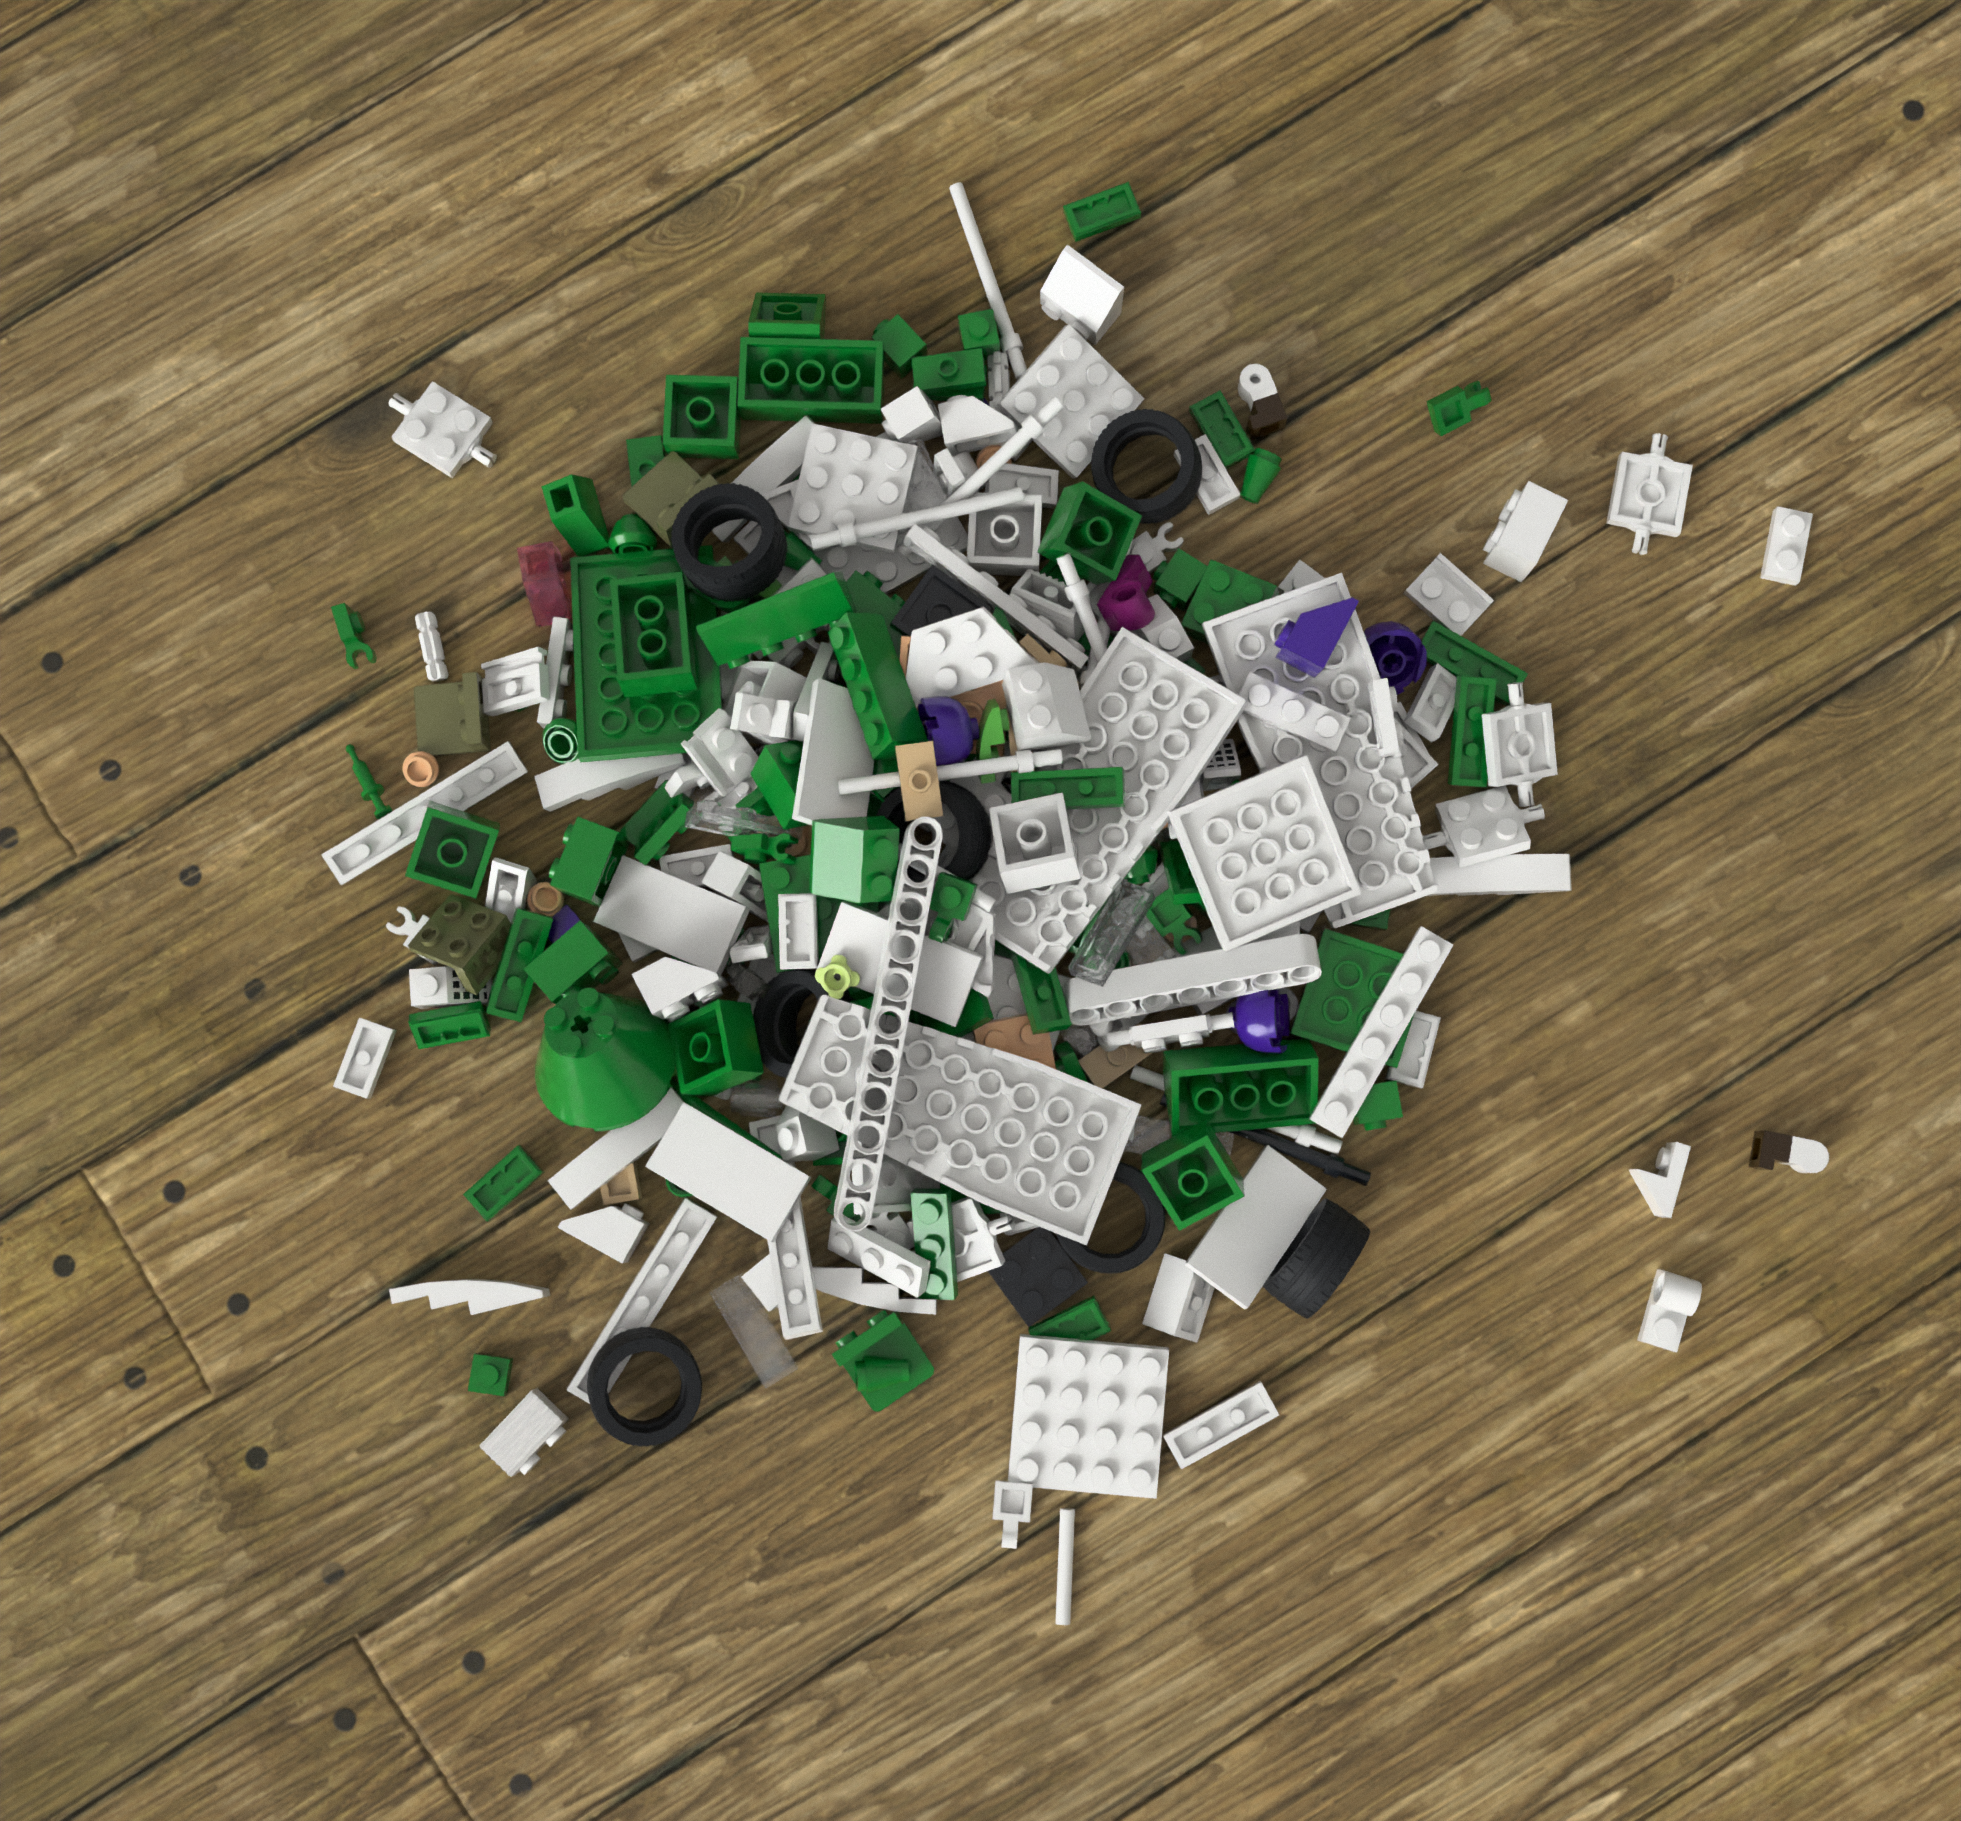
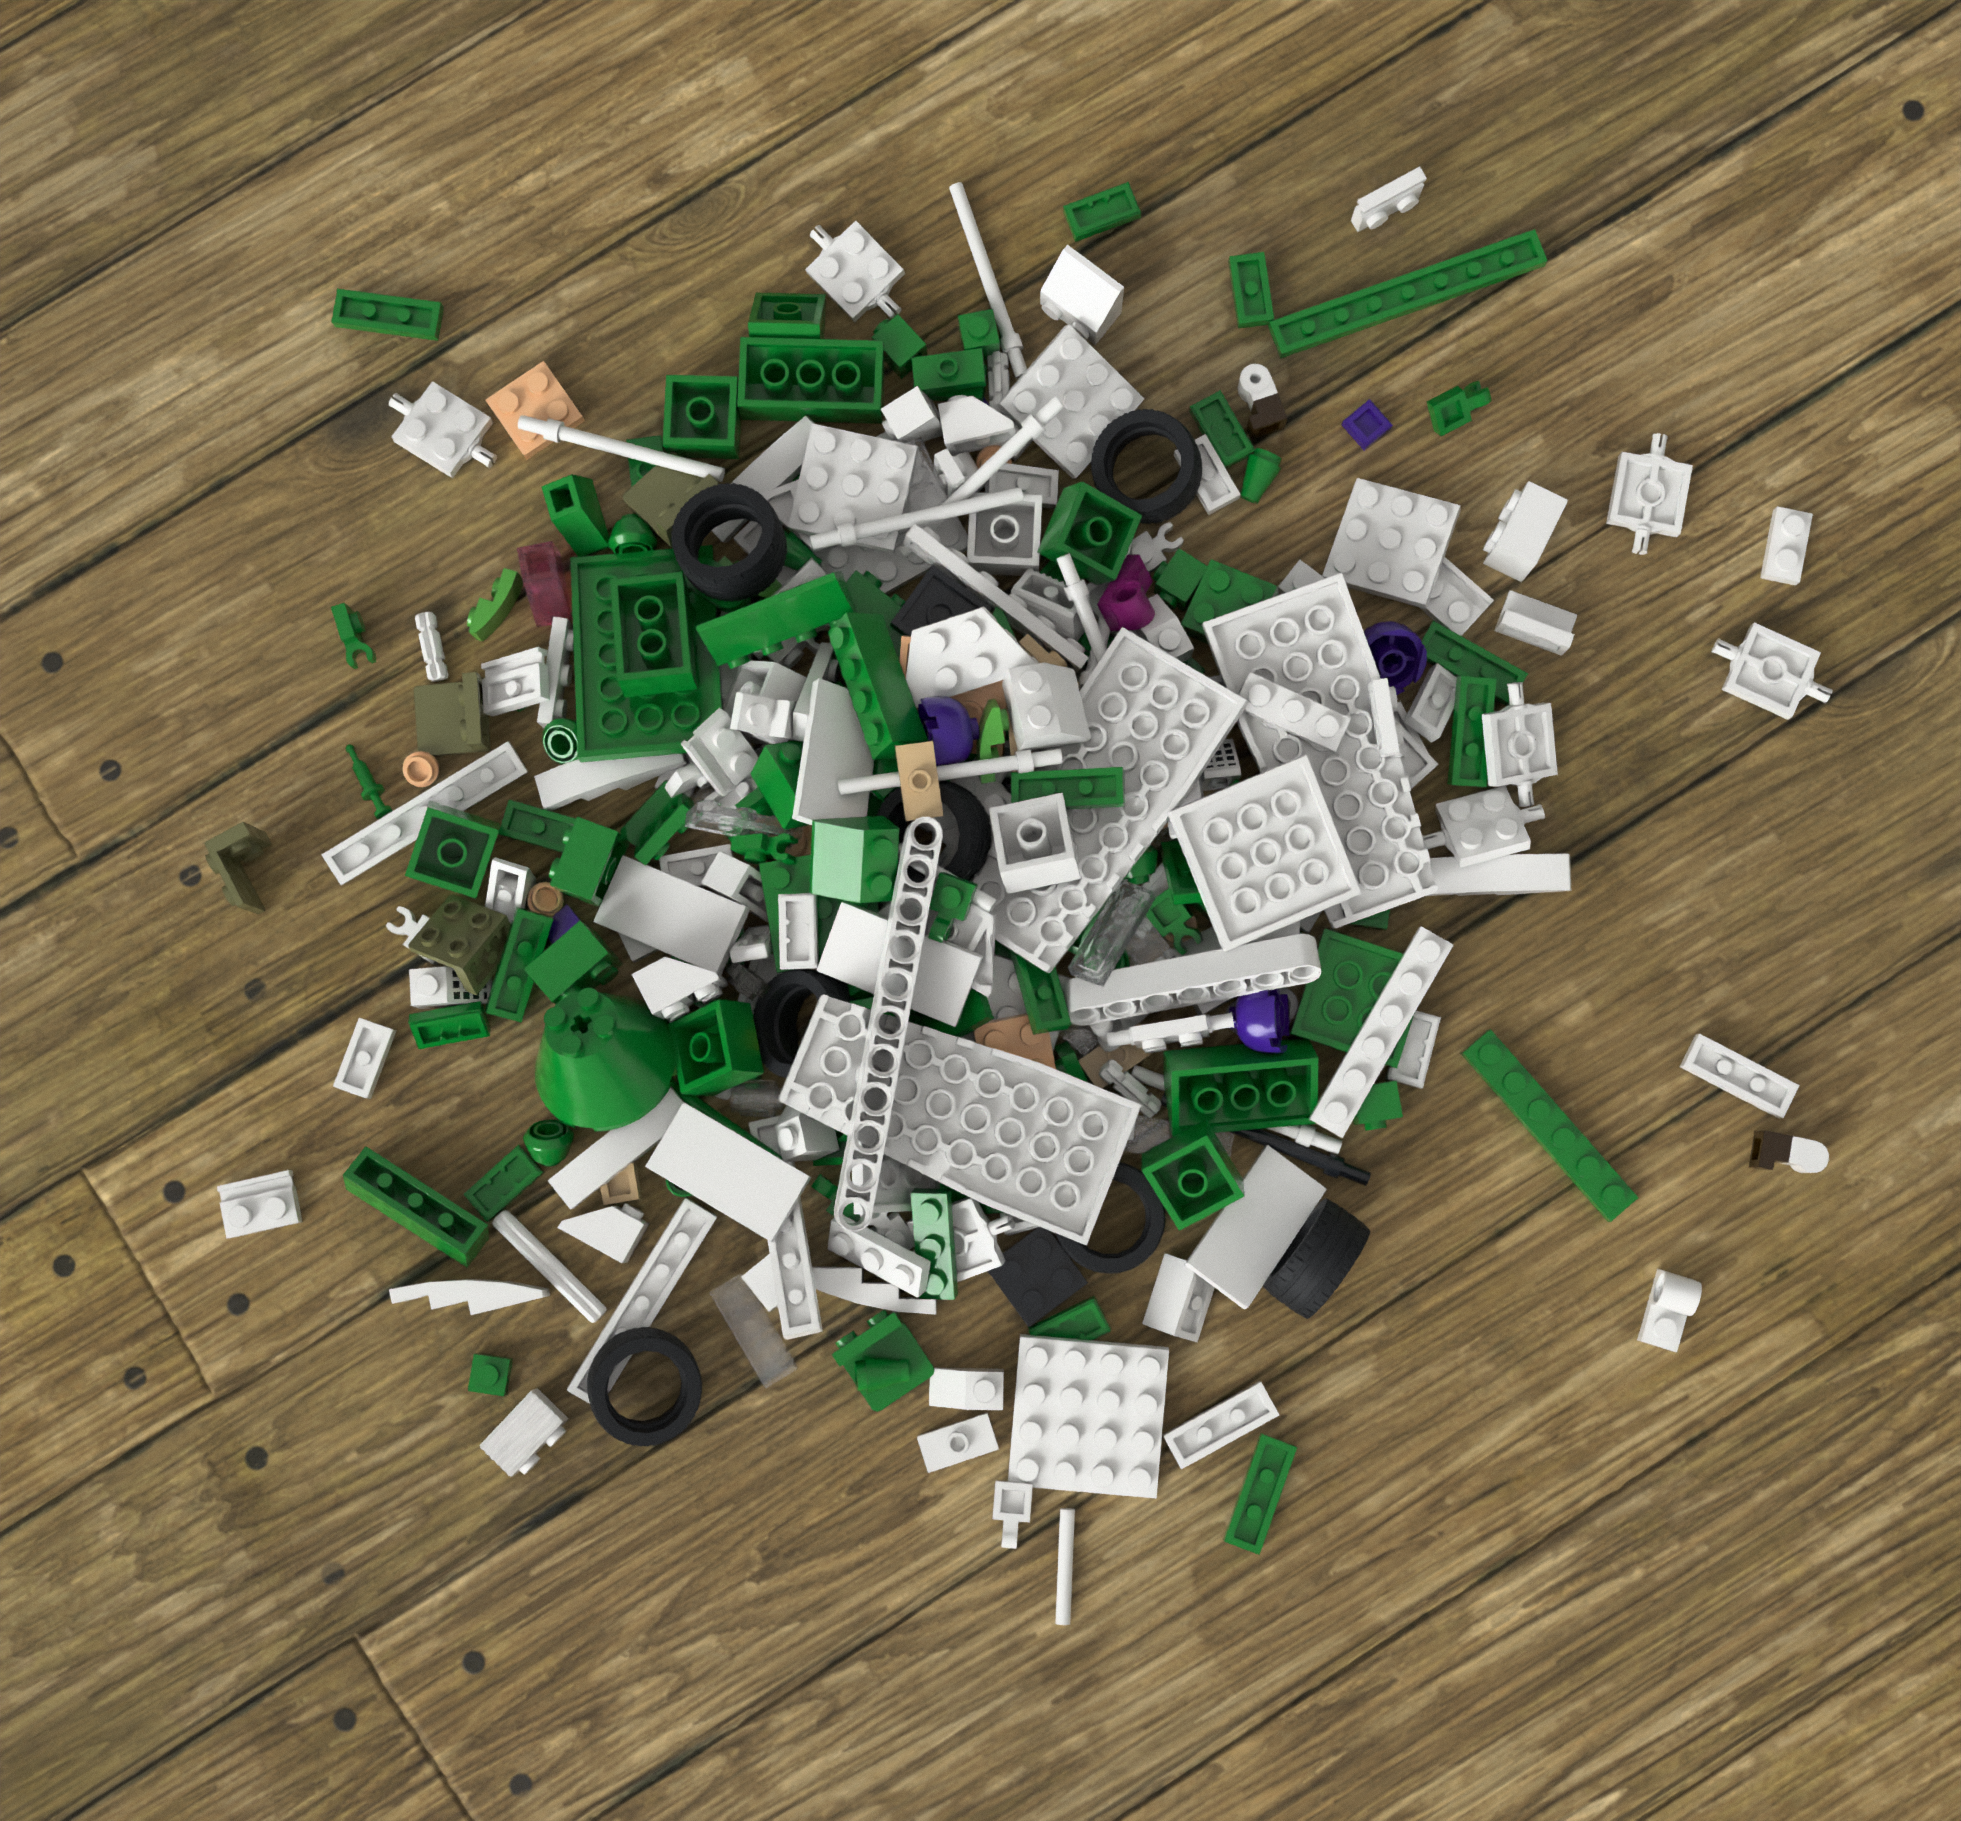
yellowish green plate [815,955,860,999] -> none
dark purple slope [1274,598,1359,678] -> none
white slope [1629,1142,1691,1218] -> none
none -> olive bracket [204,822,272,914]
none -> white plate [217,1170,302,1239]
none -> green plate [331,288,444,341]
none -> green brick [343,1146,489,1268]
none -> bright green slope [467,568,525,641]
none -> light nougat plate [485,361,585,460]
none -> white axle [492,1210,607,1323]
none -> green plate [498,800,576,853]
none -> white bar [518,415,725,482]
none -> green cone [523,1119,574,1166]
none -> white plate [805,221,905,322]
none -> white plate [917,1412,999,1473]
none -> white slope [929,1368,1004,1410]
none -> white axle [1099,1059,1161,1118]
none -> green plate [1223,1433,1297,1555]
none -> green plate [1228,252,1274,329]
none -> green plate [1268,229,1548,359]
none -> white plate [1322,478,1461,609]
none -> dark purple tile [1341,399,1393,451]
none -> white plate [1351,166,1427,232]
none -> green plate [1460,1029,1639,1222]
none -> white panel [1494,590,1577,656]
none -> white plate [1679,1034,1800,1119]
none -> white plate [1711,622,1833,719]

